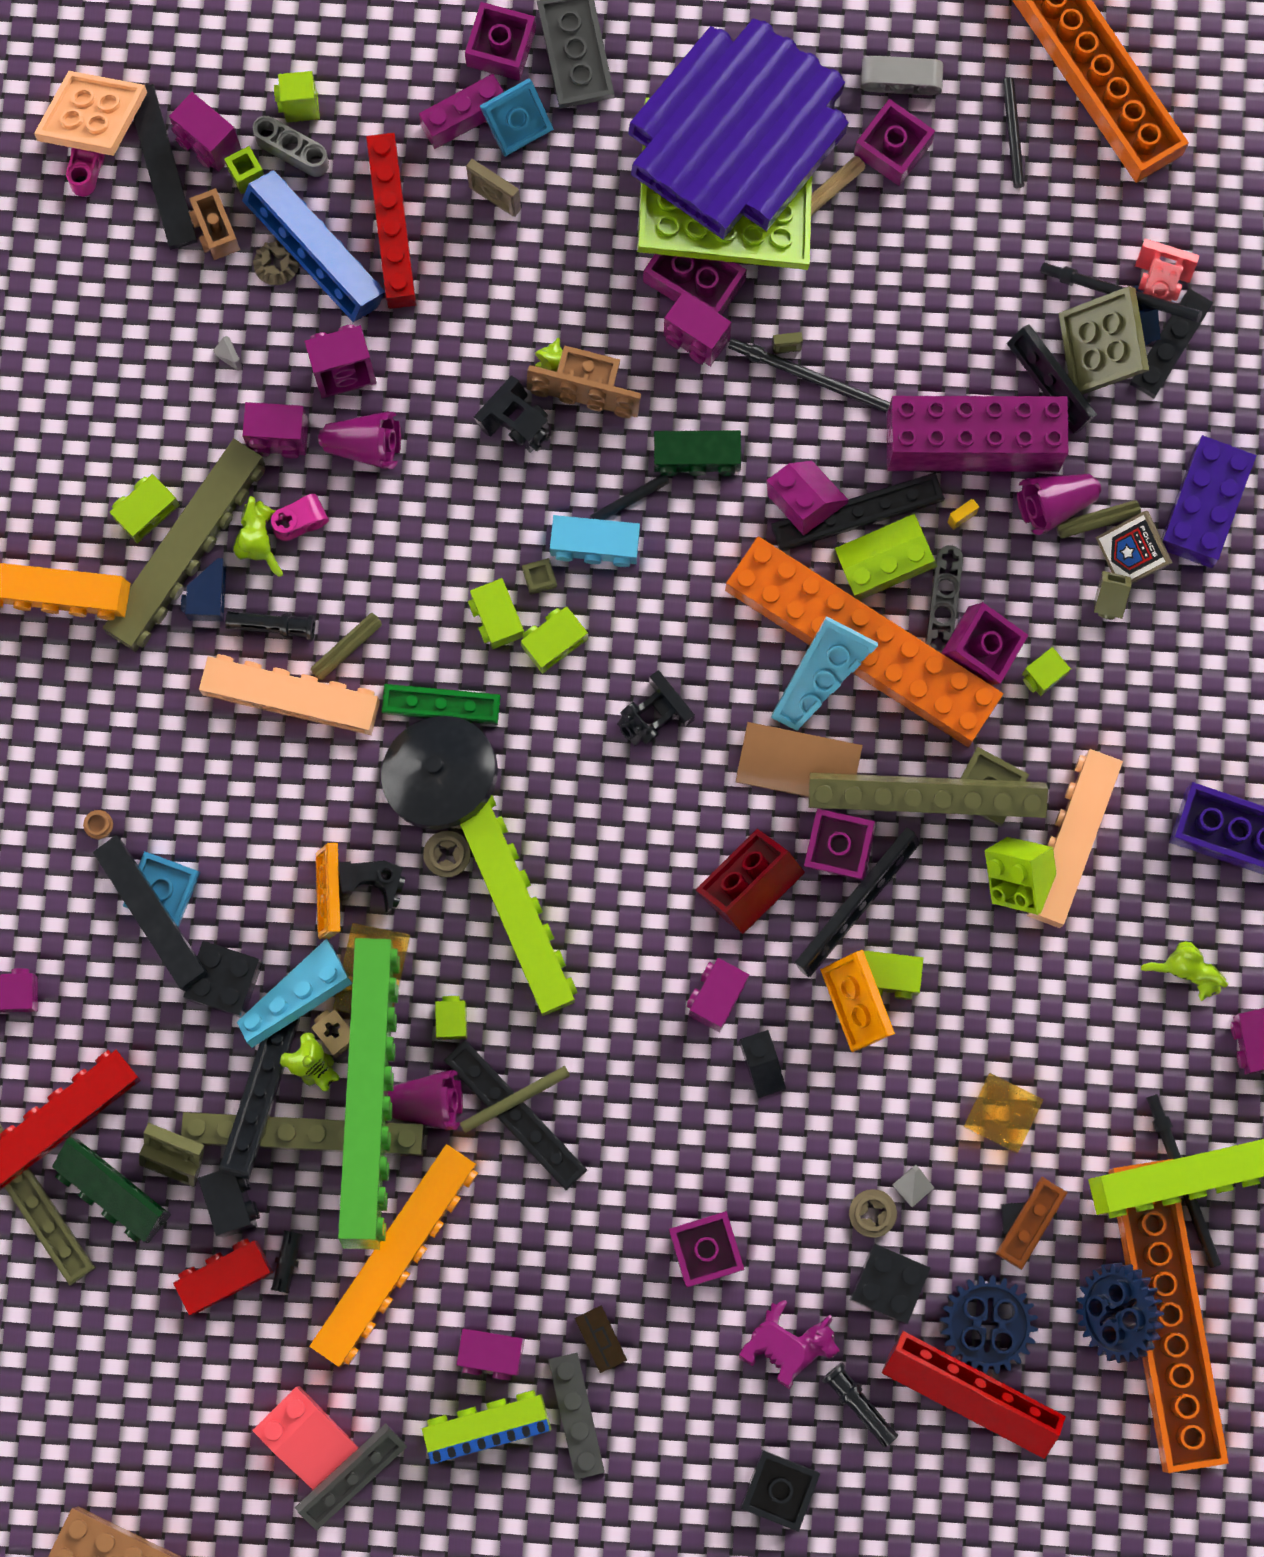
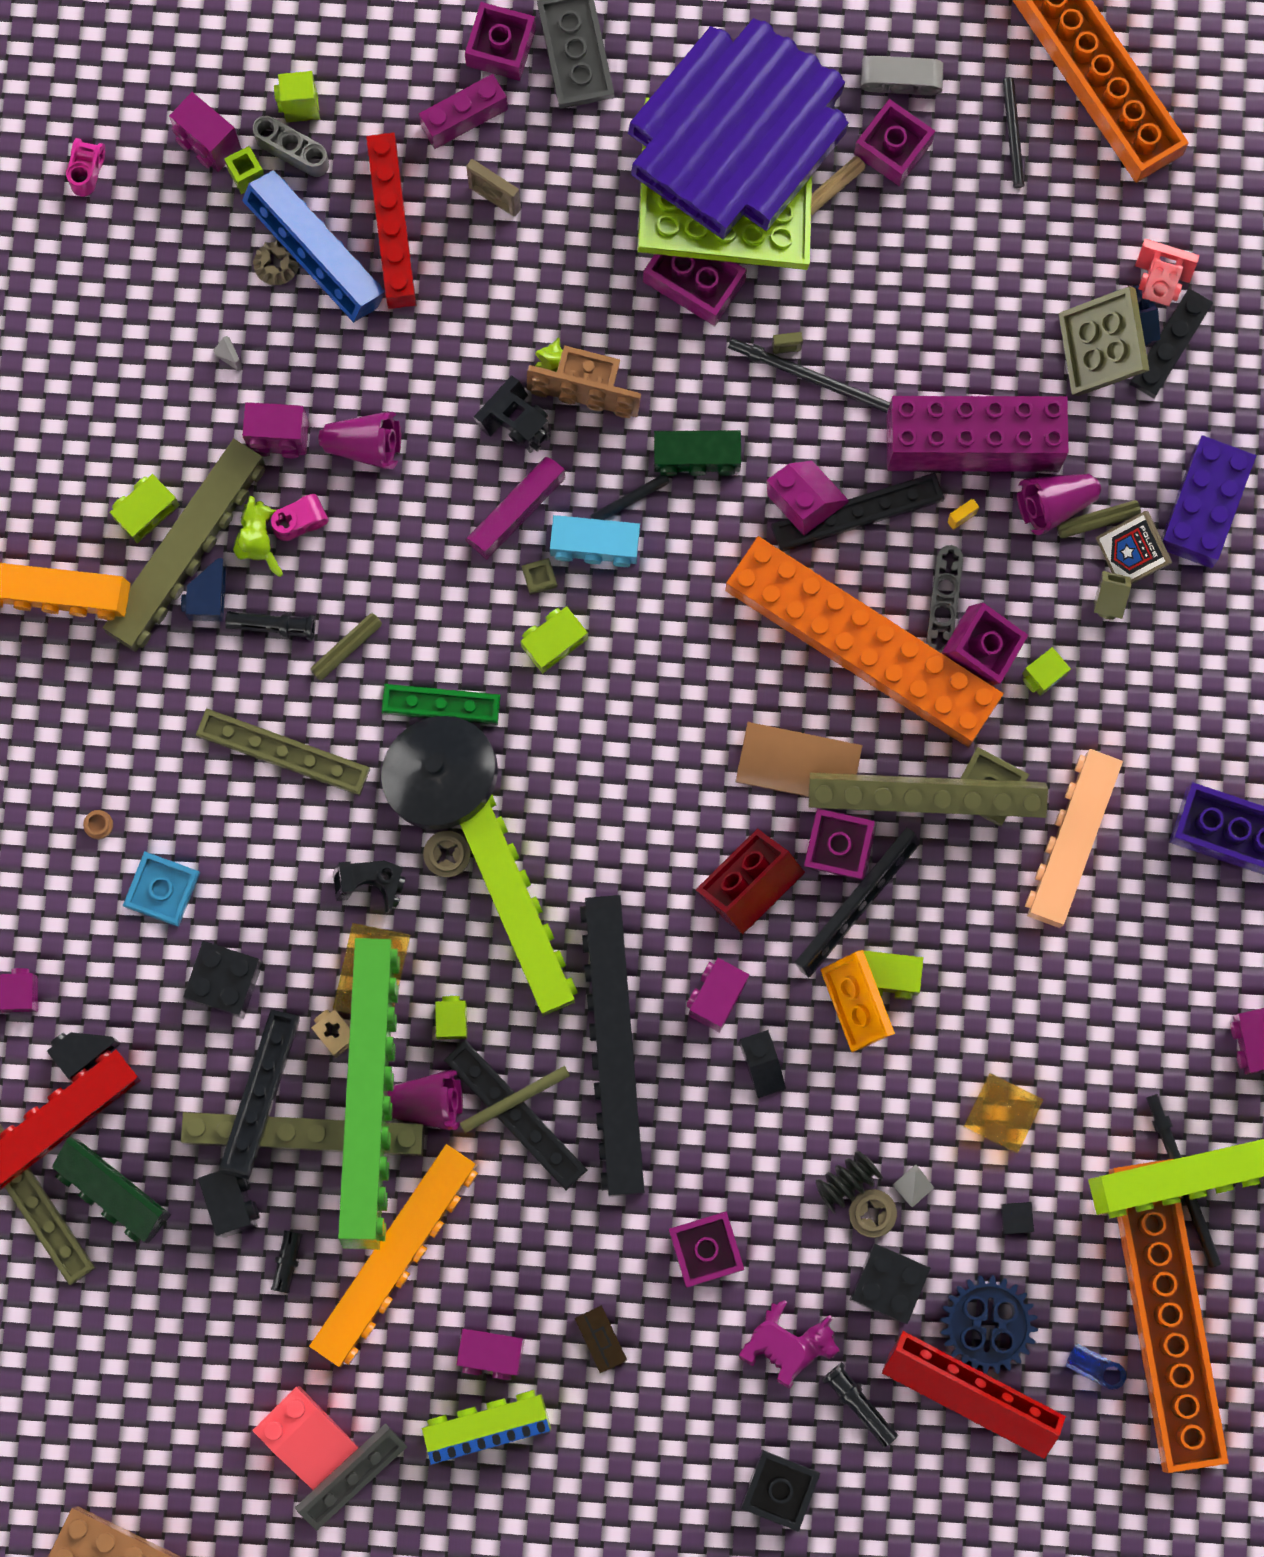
light nougat plate [34,71,147,156] -> none
black tile [93,835,208,991] -> none
black tile [134,84,198,250] -> none
olive slope [139,1123,204,1187] -> none
red brick [173,1238,273,1316] -> none
medium nougat brick [189,188,240,260] -> none
light nougat brick [199,654,380,736] -> none
medium azure wing [237,938,352,1048] -> none
lime animal [280,1032,339,1092] -> none
magenta brick [304,324,377,399] -> none
light orange tile [315,843,340,939] -> none
lime brick [467,578,524,649] -> none
dark azure tile [480,78,554,157] -> none
dark grey plate [548,1352,605,1480] -> none
black tile [617,670,695,746] -> none
magenta brick [664,291,732,367] -> none
medium azure wing [771,616,878,731] -> none
lime slope [835,513,937,600] -> none
lime slope [985,837,1056,915] -> none
dark orange tile [995,1177,1068,1270] -> none
black plate [1006,324,1097,434] -> none
black bar [1040,262,1202,322] -> none
dark blue gear [1076,1262,1164,1363] -> none
lime animal [1141,941,1229,1001] -> none
none -> black slope [47,1032,120,1080]
none -> olive tile [196,708,370,796]
none -> magenta brick [465,457,565,560]
none -> black brick [580,895,645,1197]
none -> pearl dark grey piece [815,1151,883,1214]
none -> clear blue piece [1065,1343,1126,1390]

